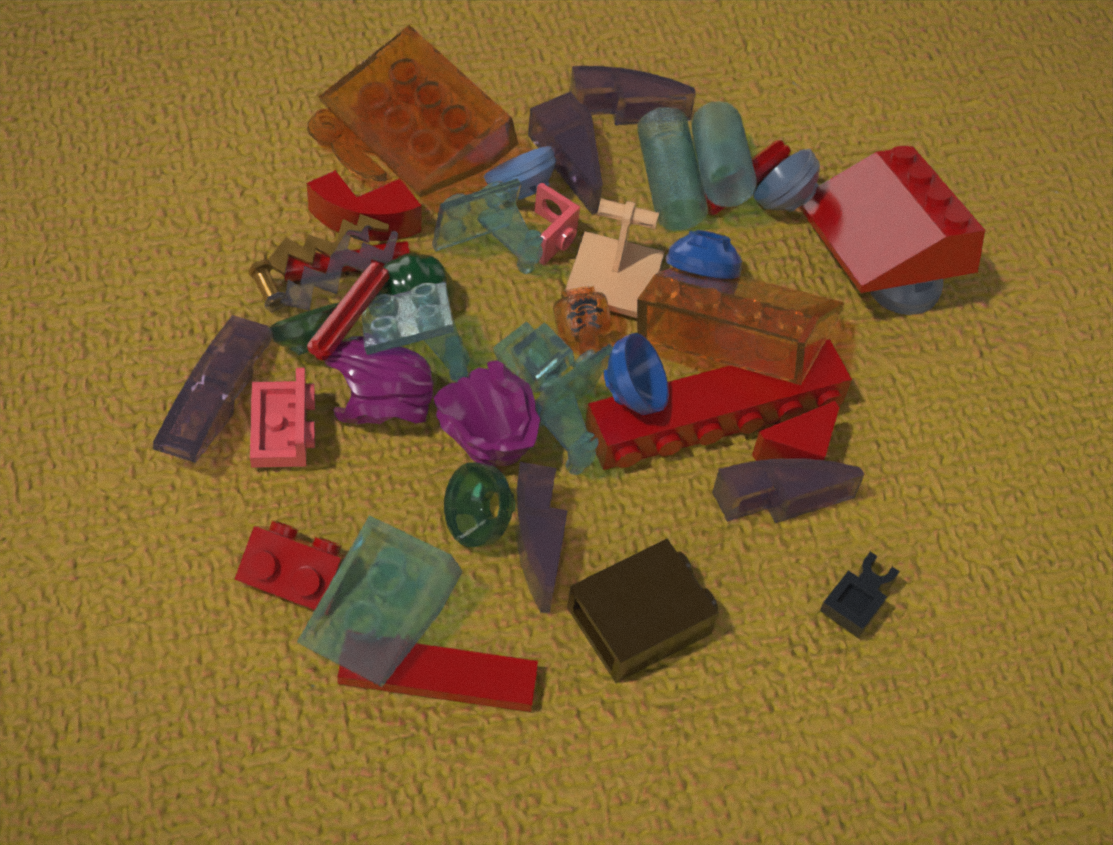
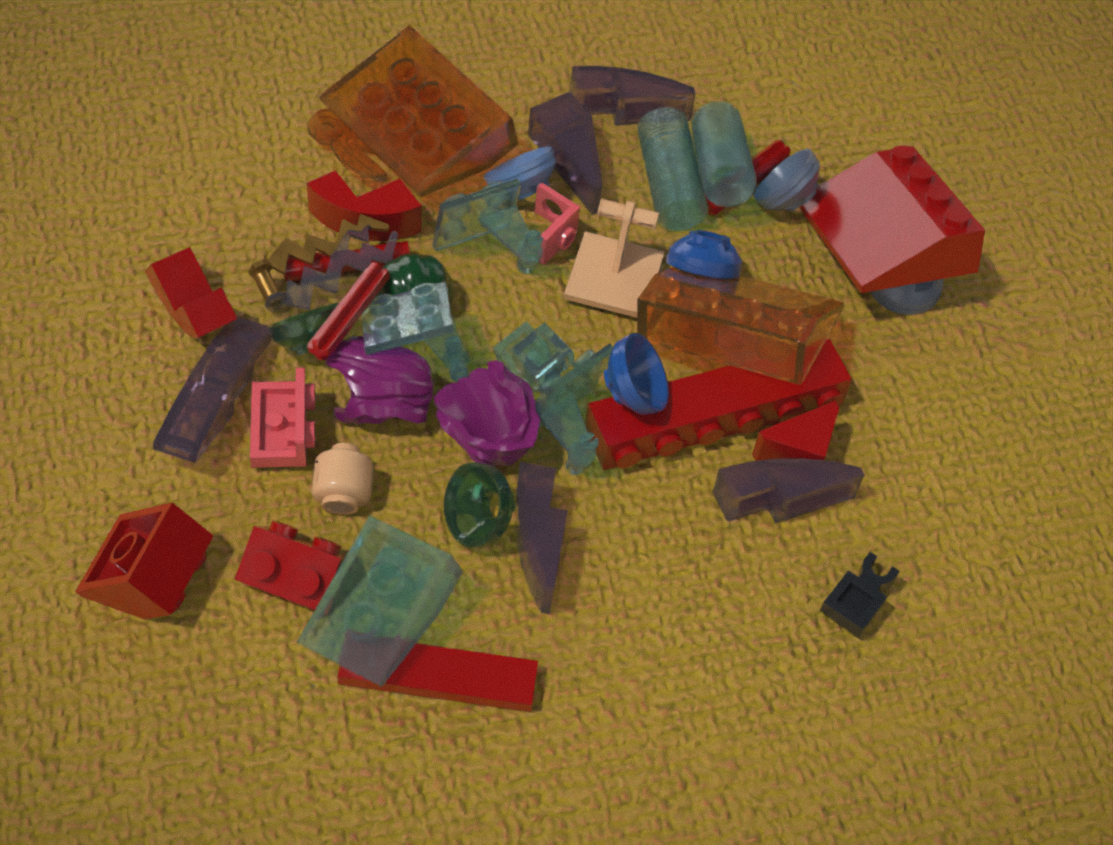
clear orange head [553,285,612,350] -> none
dark brown brick [567,539,719,683] -> none
none -> red slope [75,502,214,619]
none -> red brick [145,247,238,338]
none -> light nougat head [311,443,374,515]

